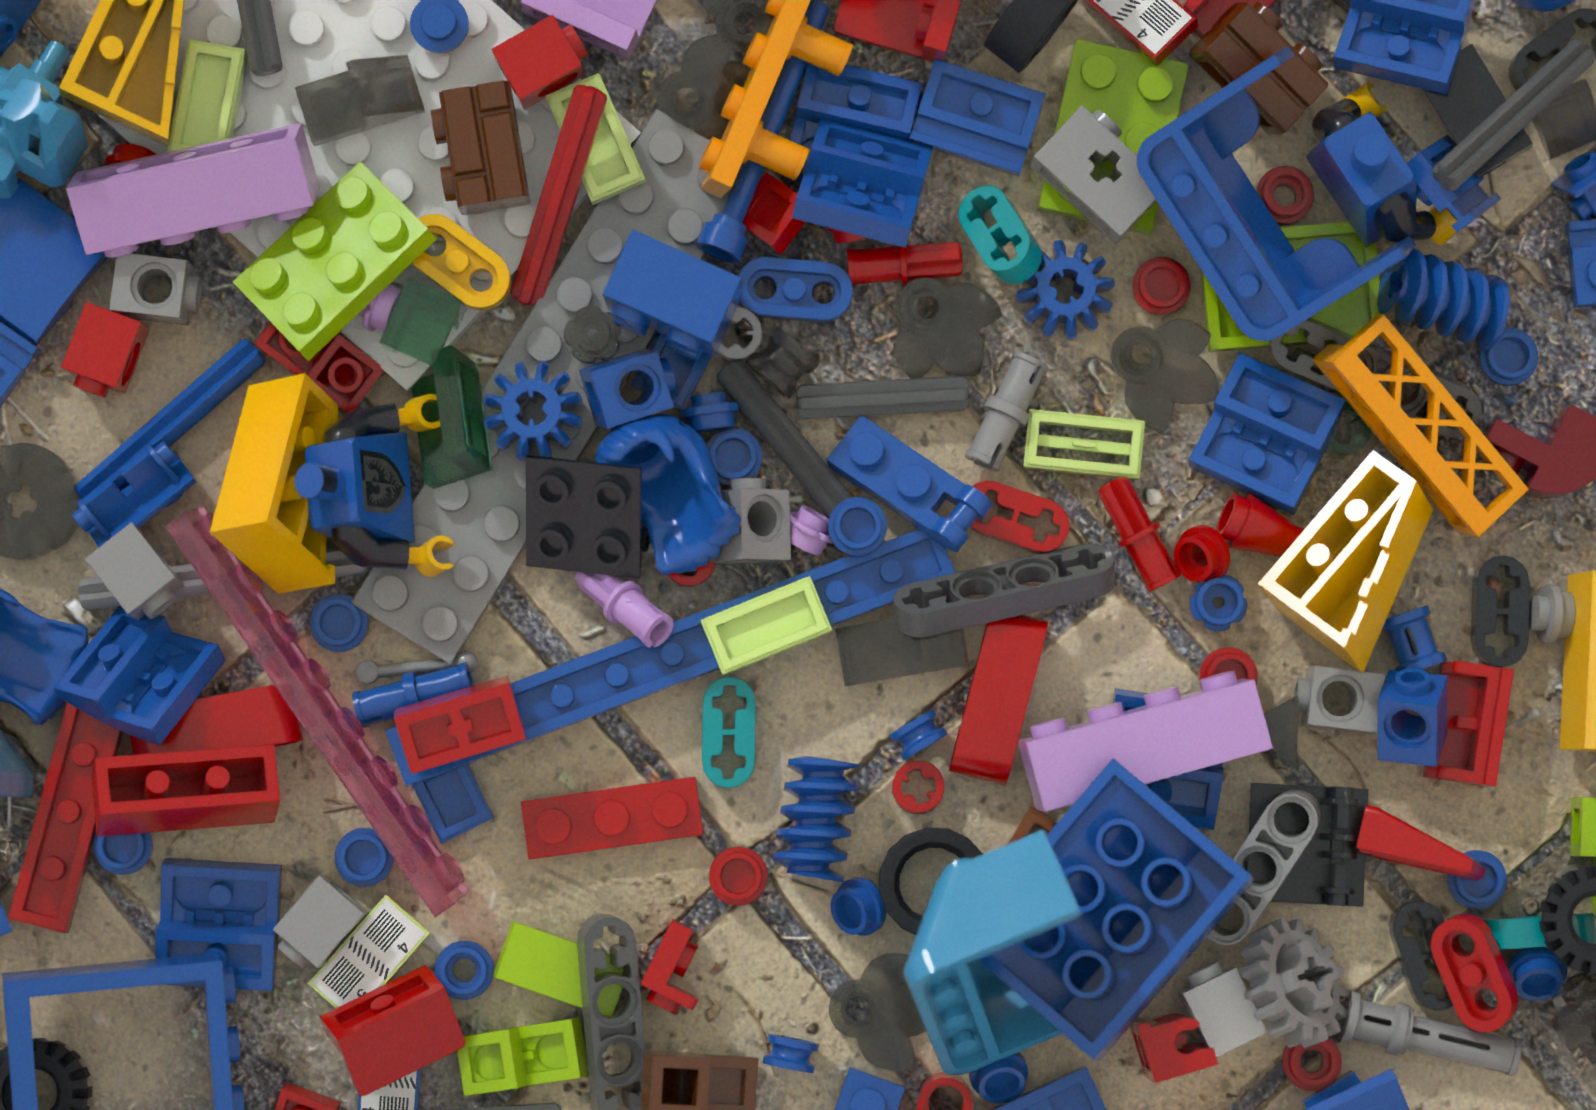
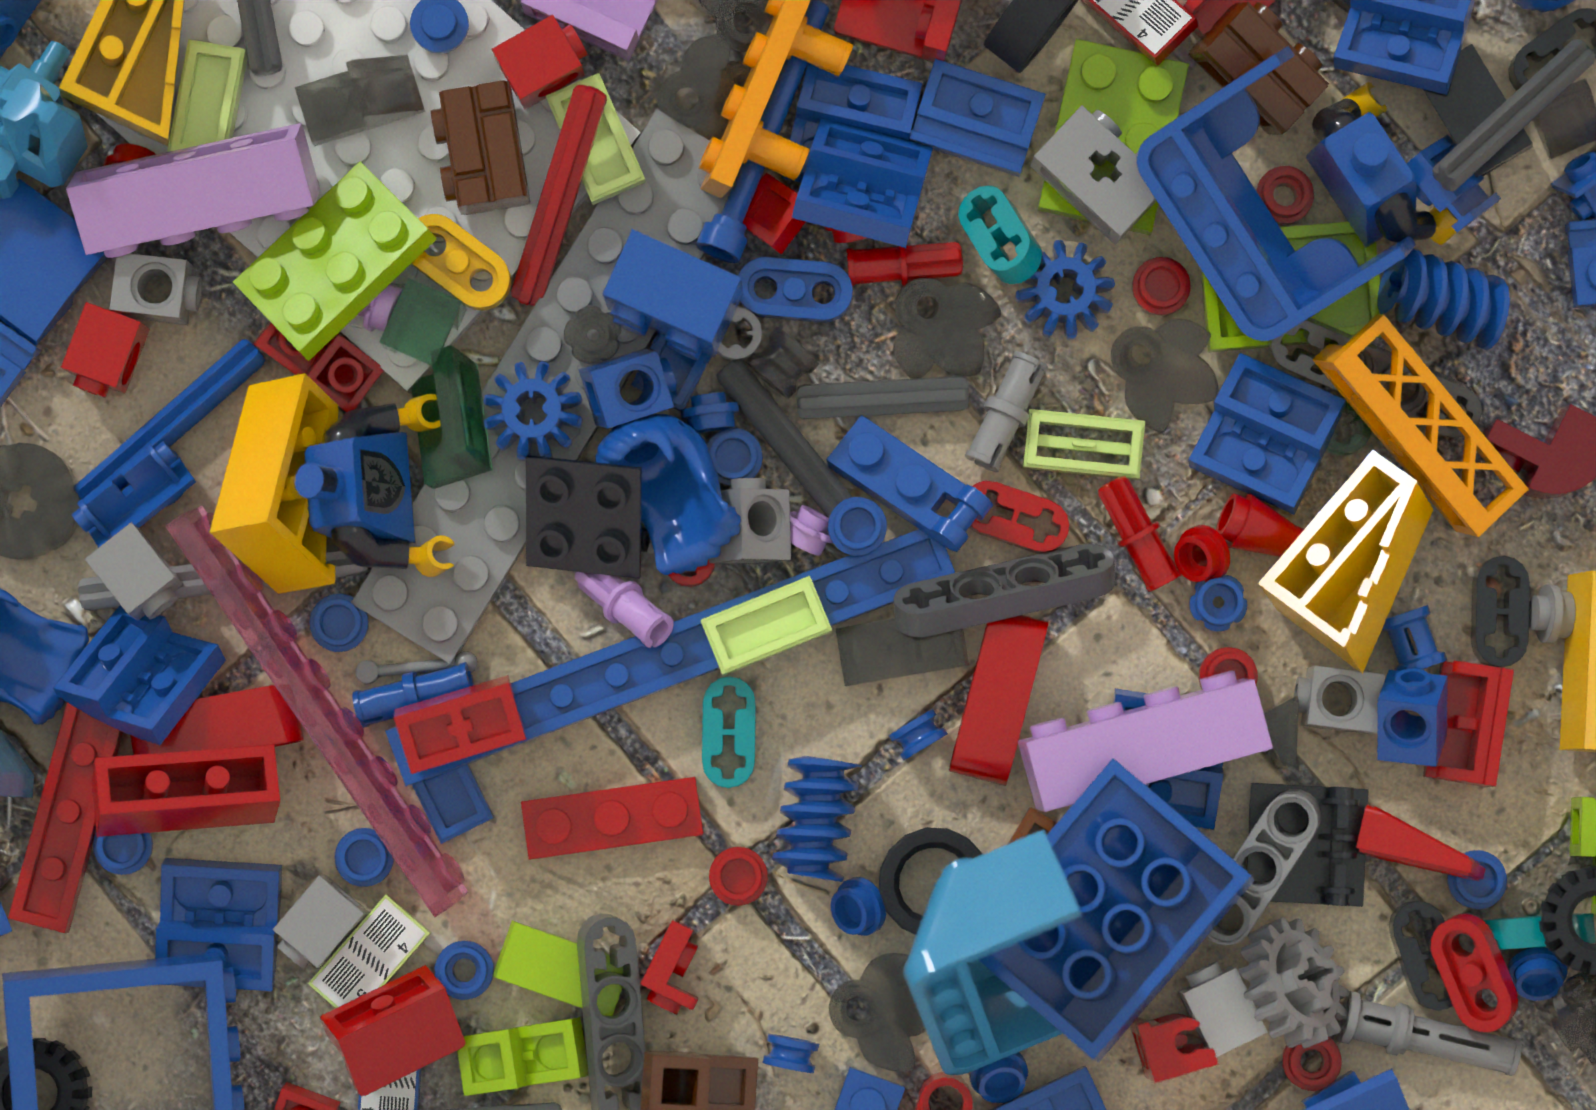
red bush [892,760,945,814] -> none
blue plate [1479,327,1538,386] -> none

